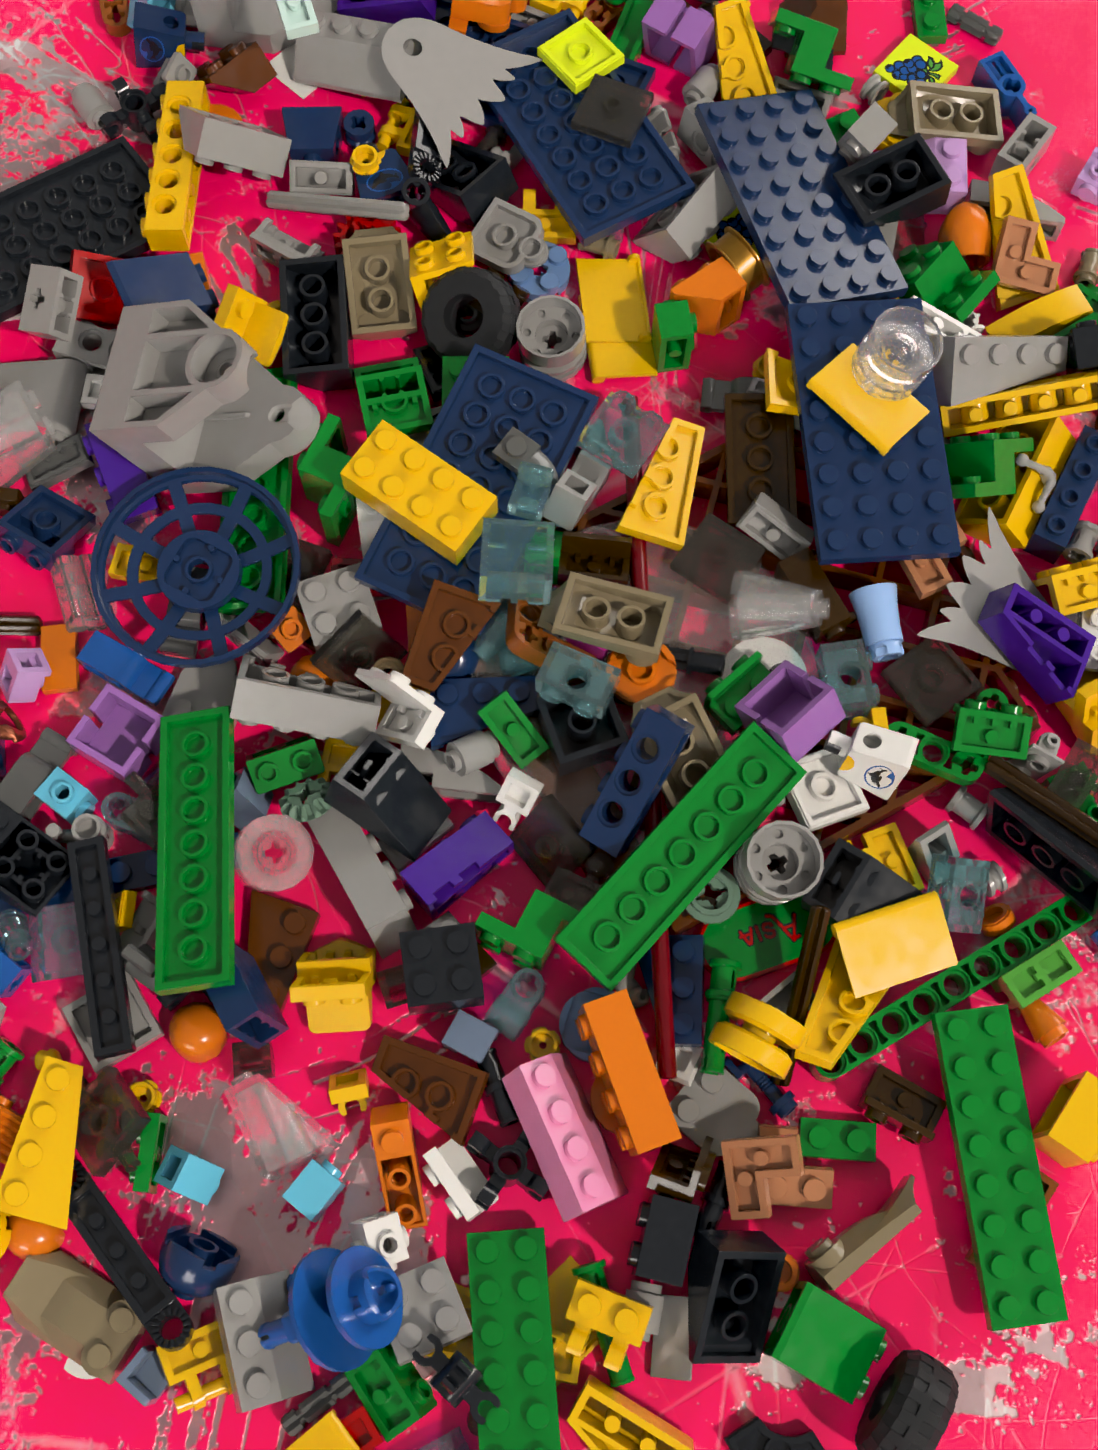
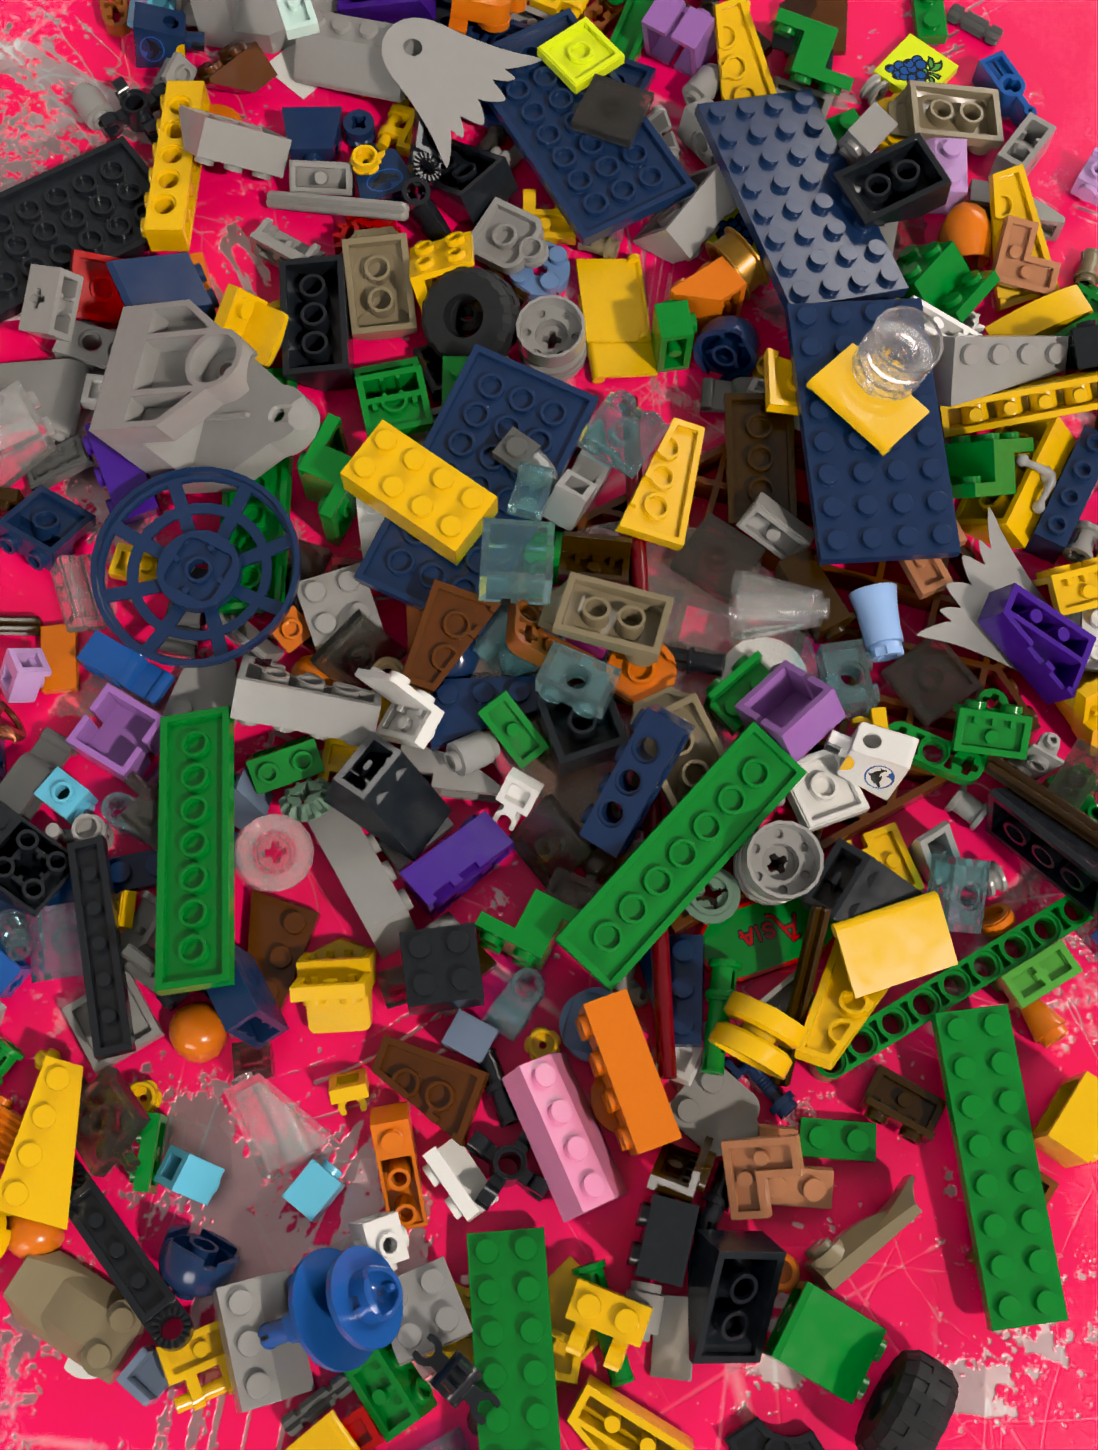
none -> dark blue cylinder [693,314,761,381]

